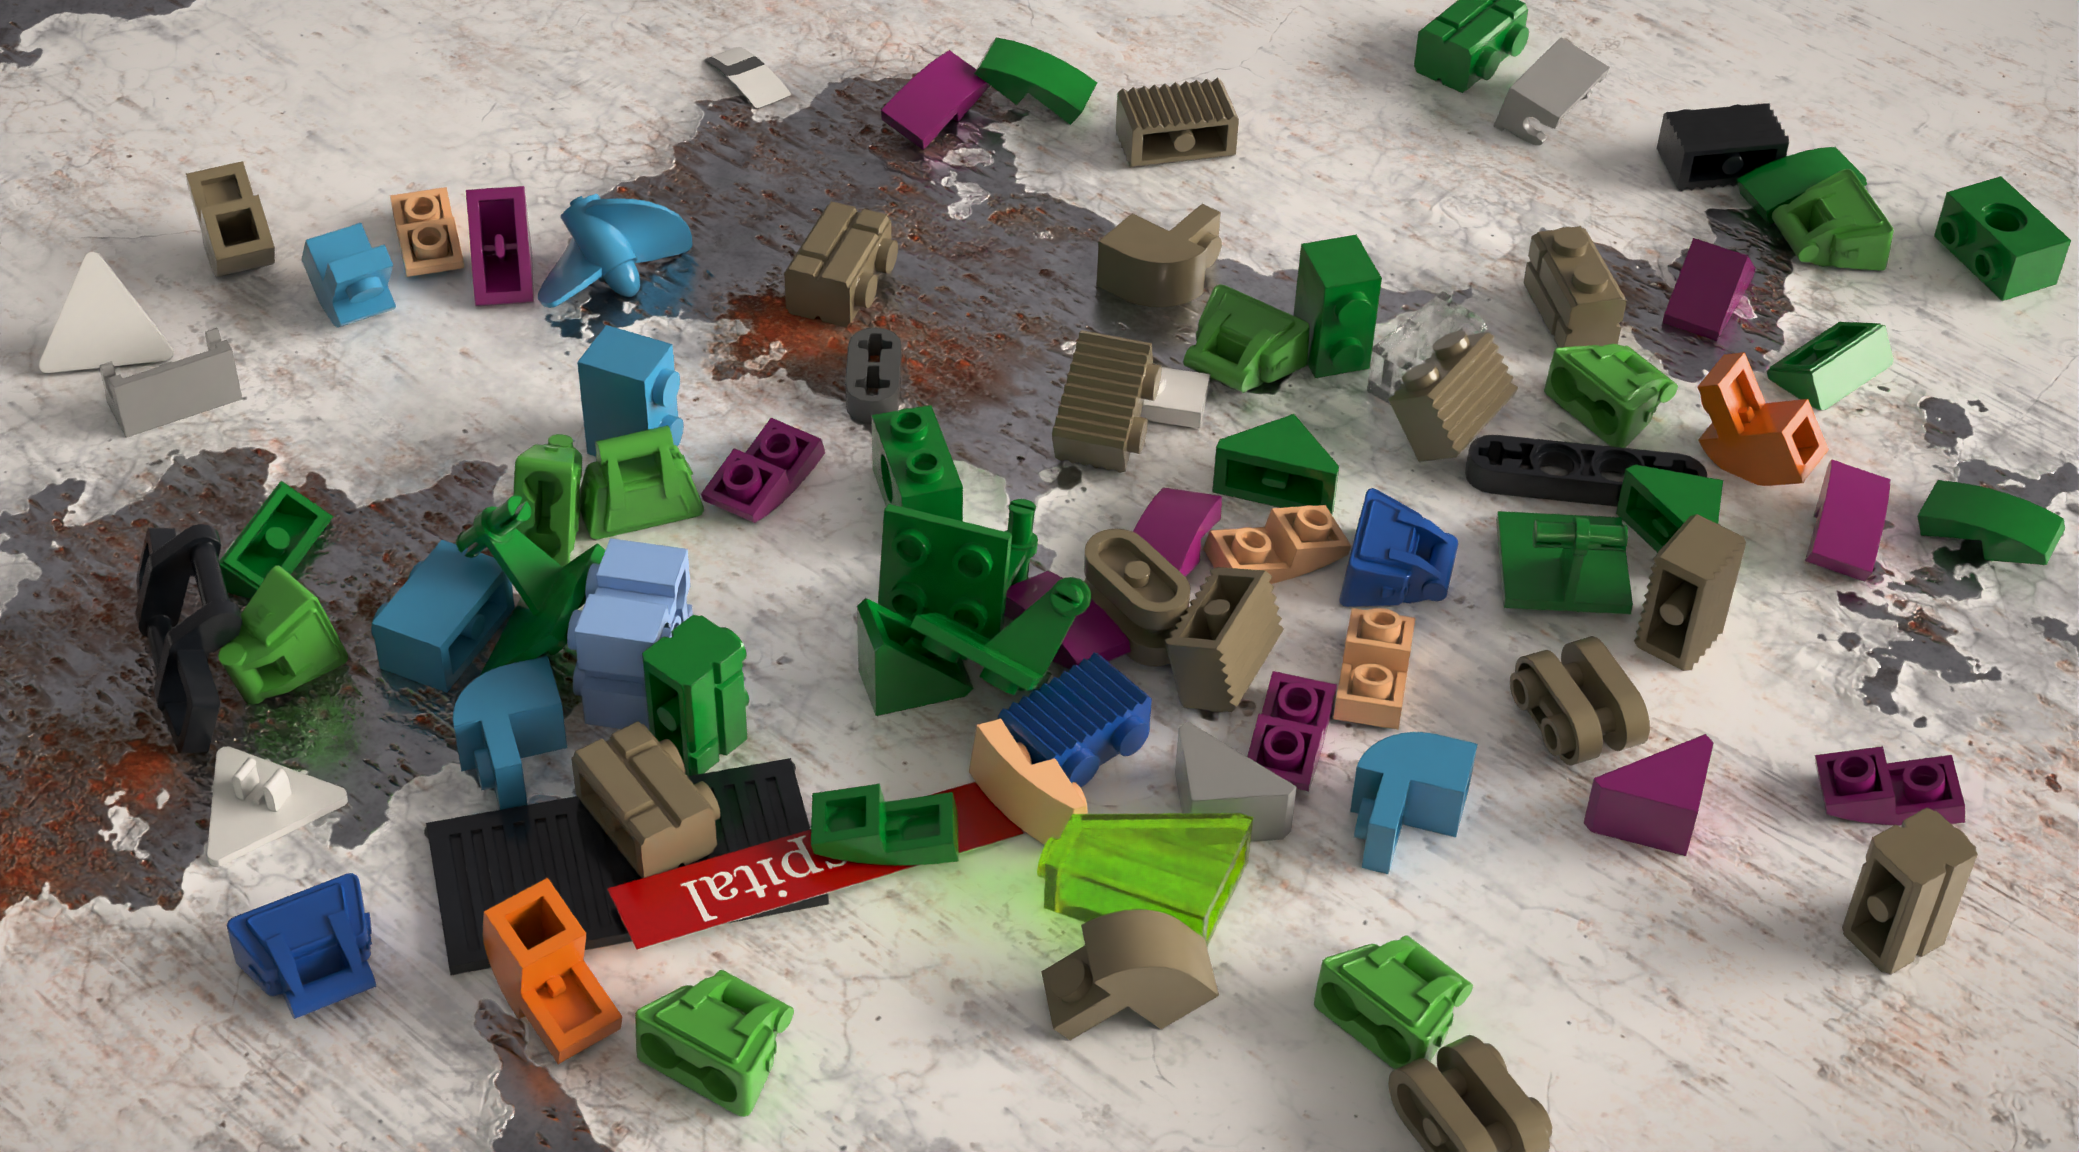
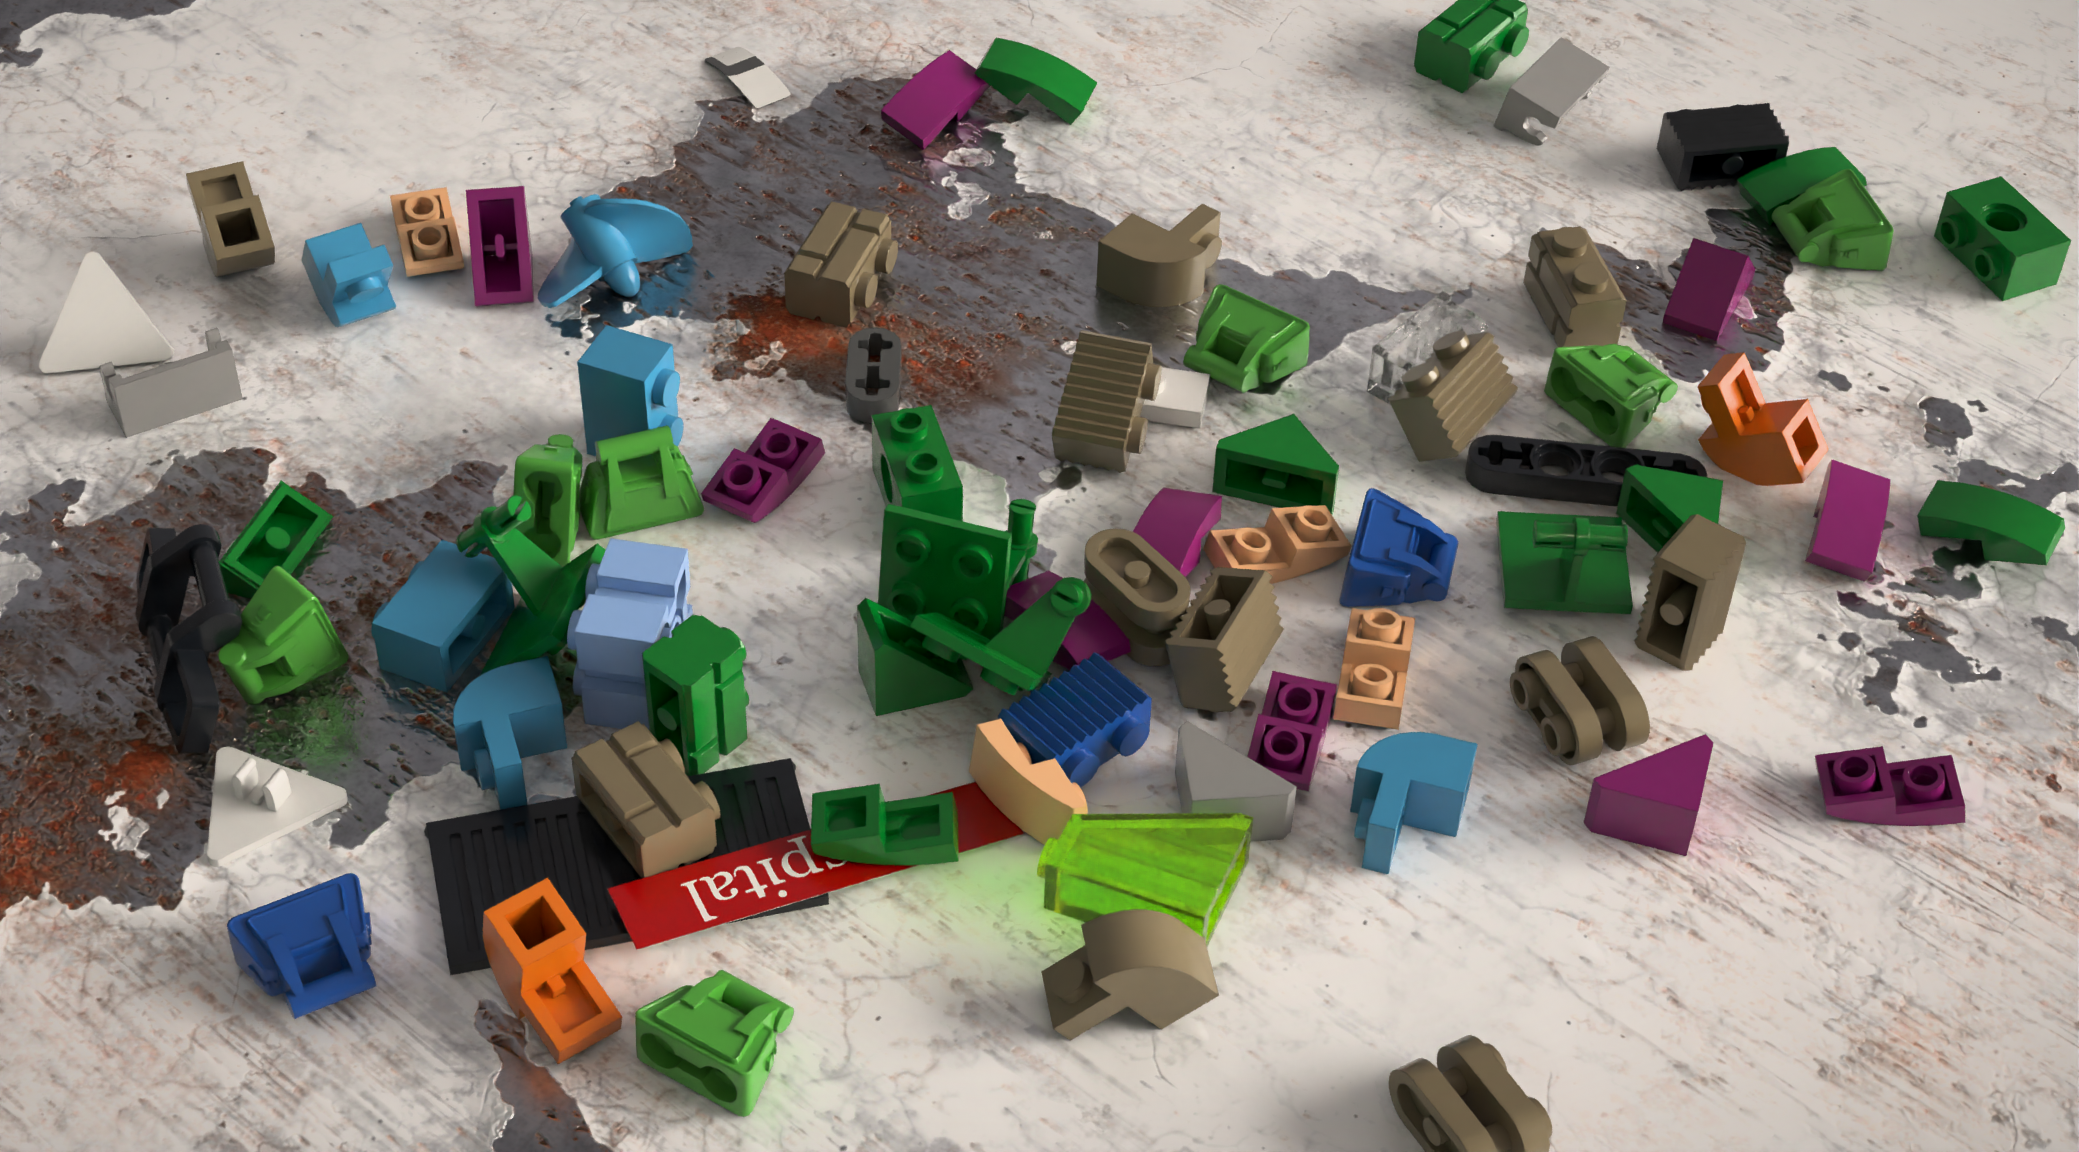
dark tan brick [1115,77,1239,168] -> none
green brick [1293,234,1382,378] -> none
bright green piece [1314,935,1473,1070] -> none
slope [1766,322,1894,410] -> none
dark tan brick [1842,808,1978,975] -> none

